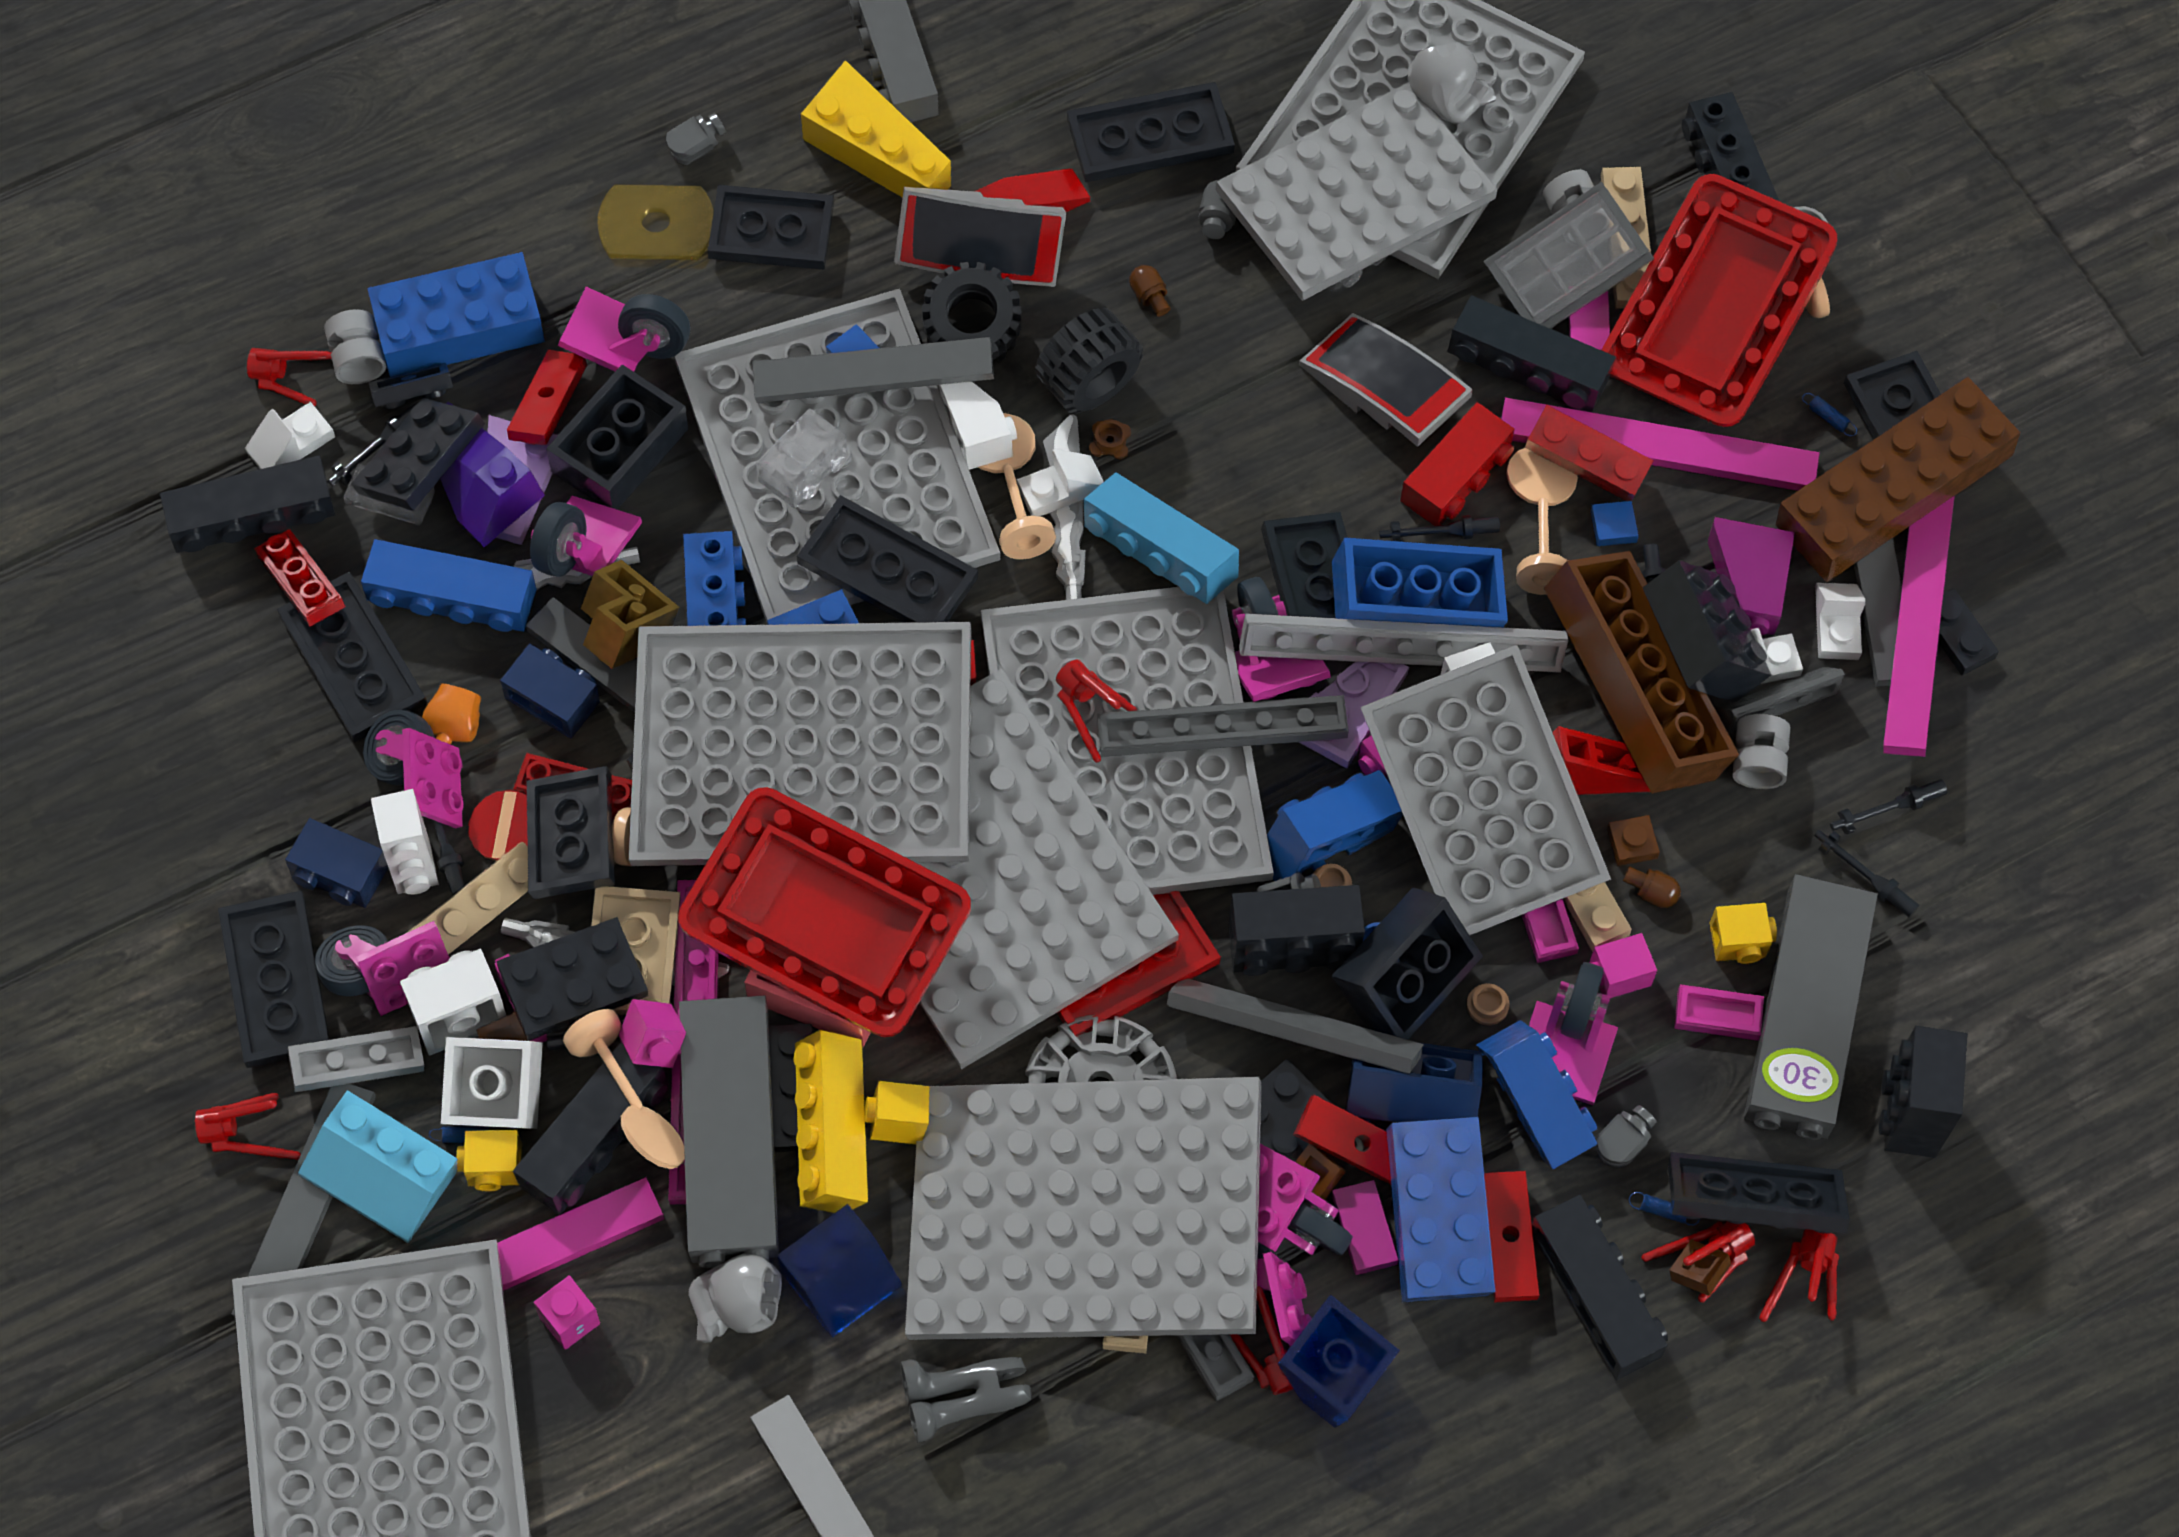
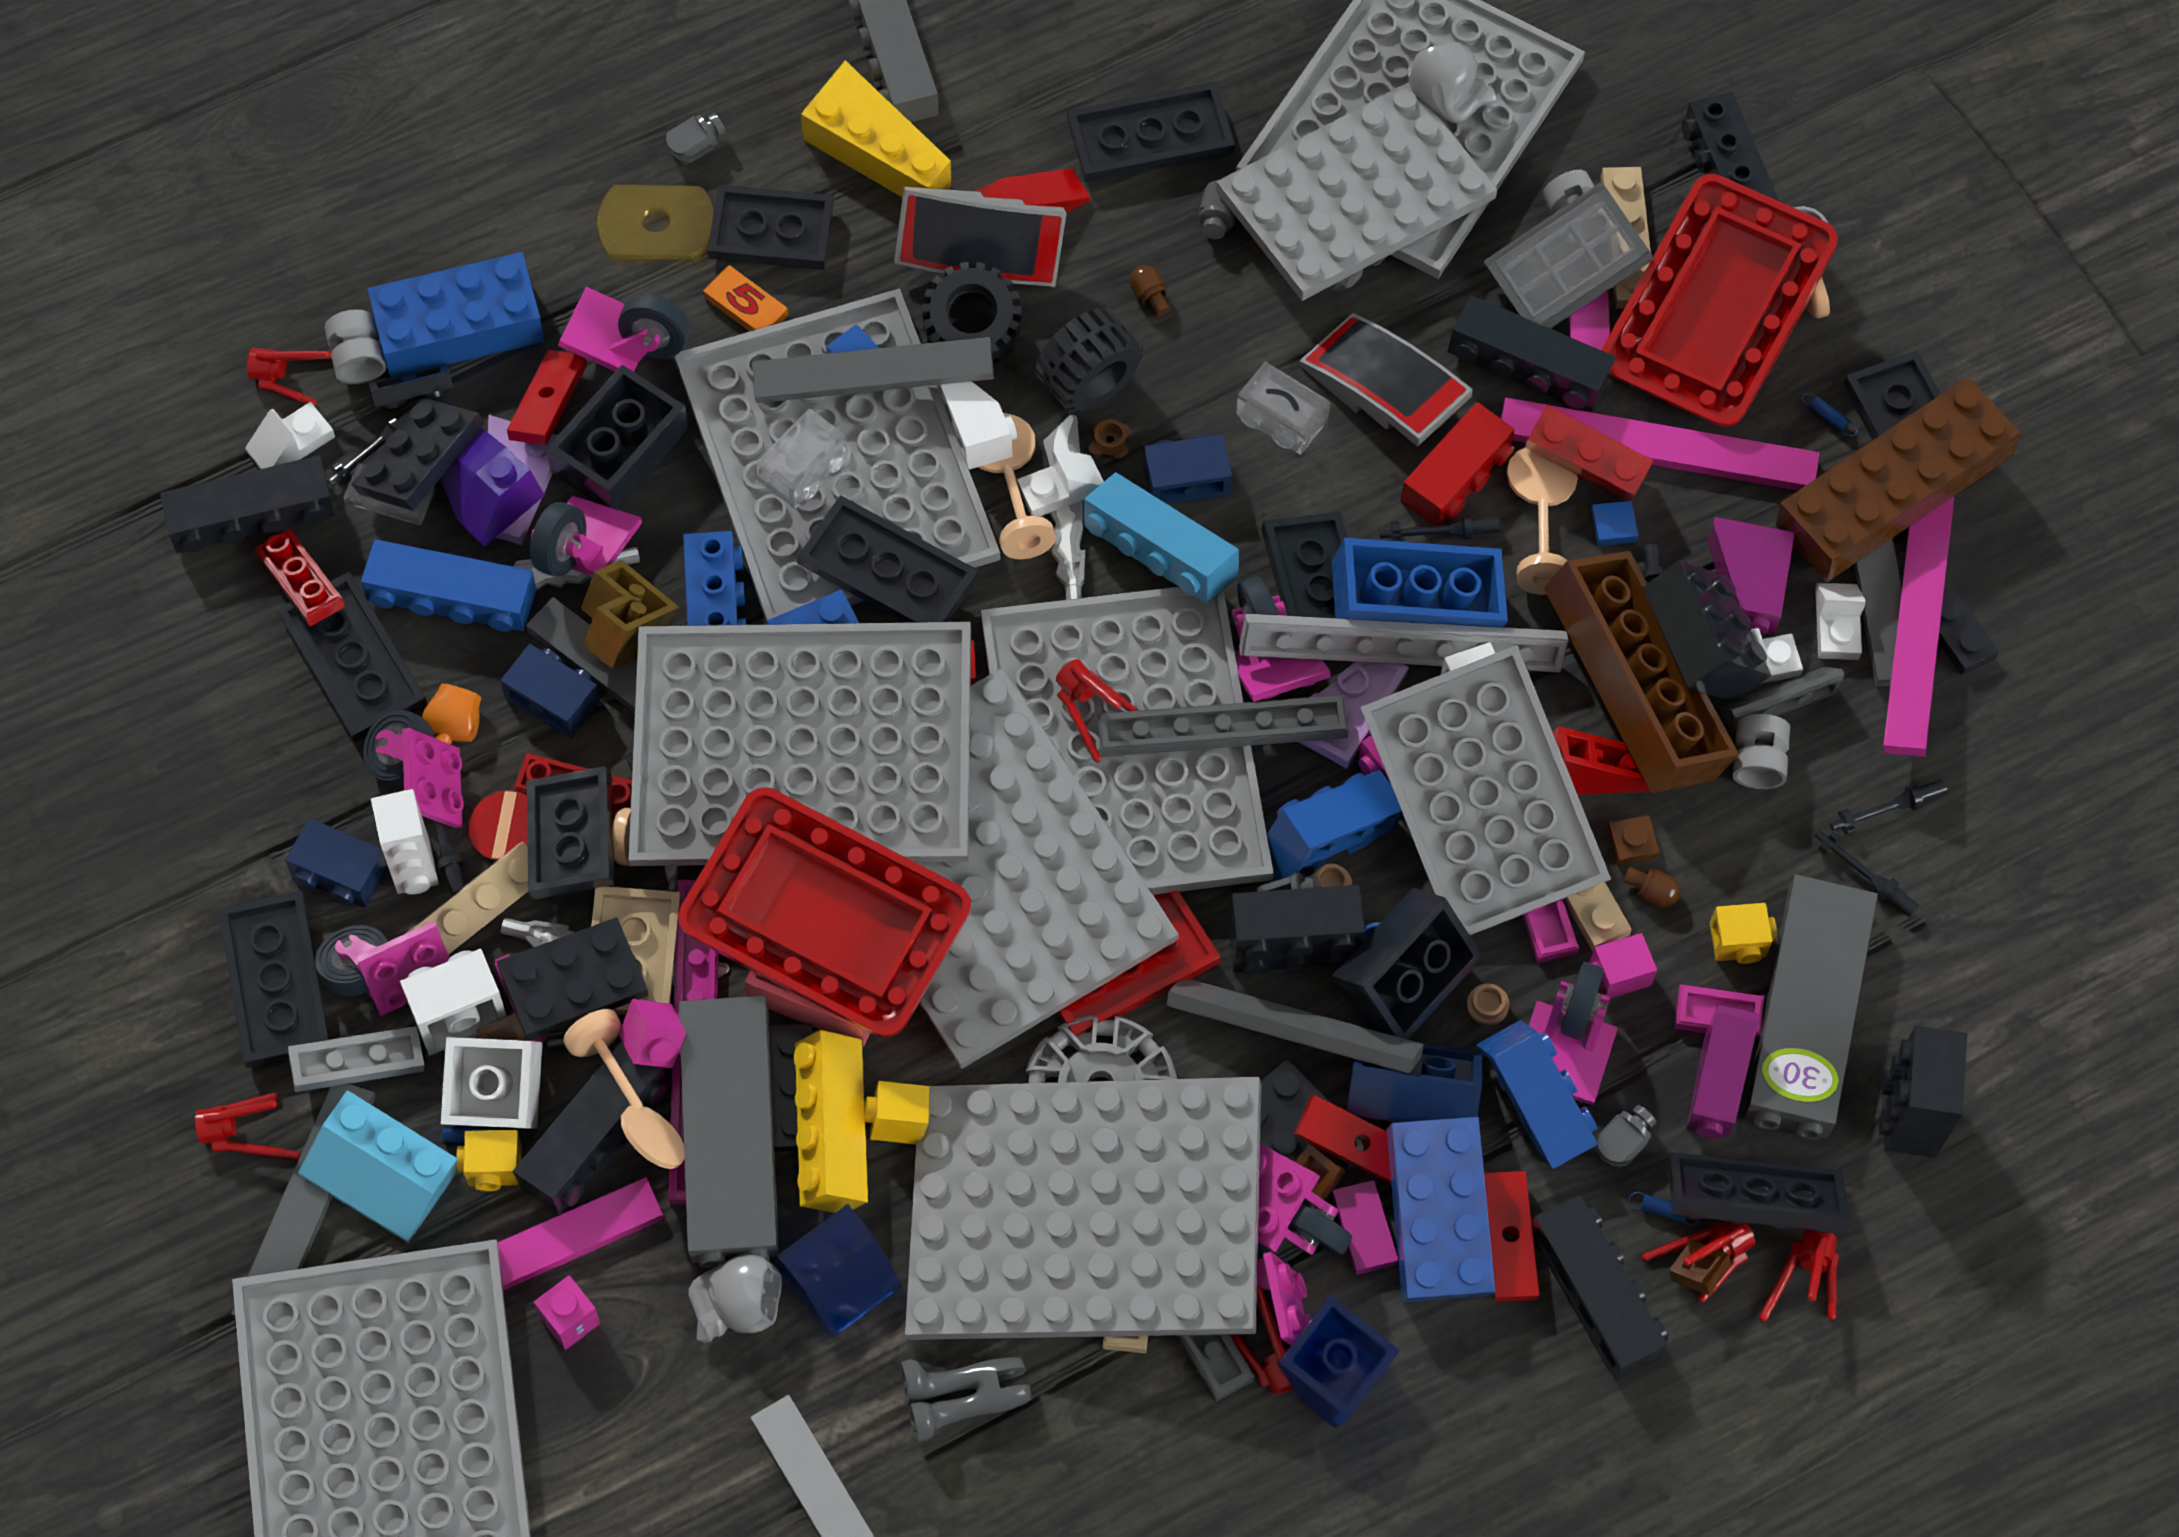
none -> orange tile [703,265,789,332]
none -> dark blue brick [1143,434,1232,505]
none -> clear brick [1236,361,1330,455]
none -> magenta slope [1686,1004,1760,1139]

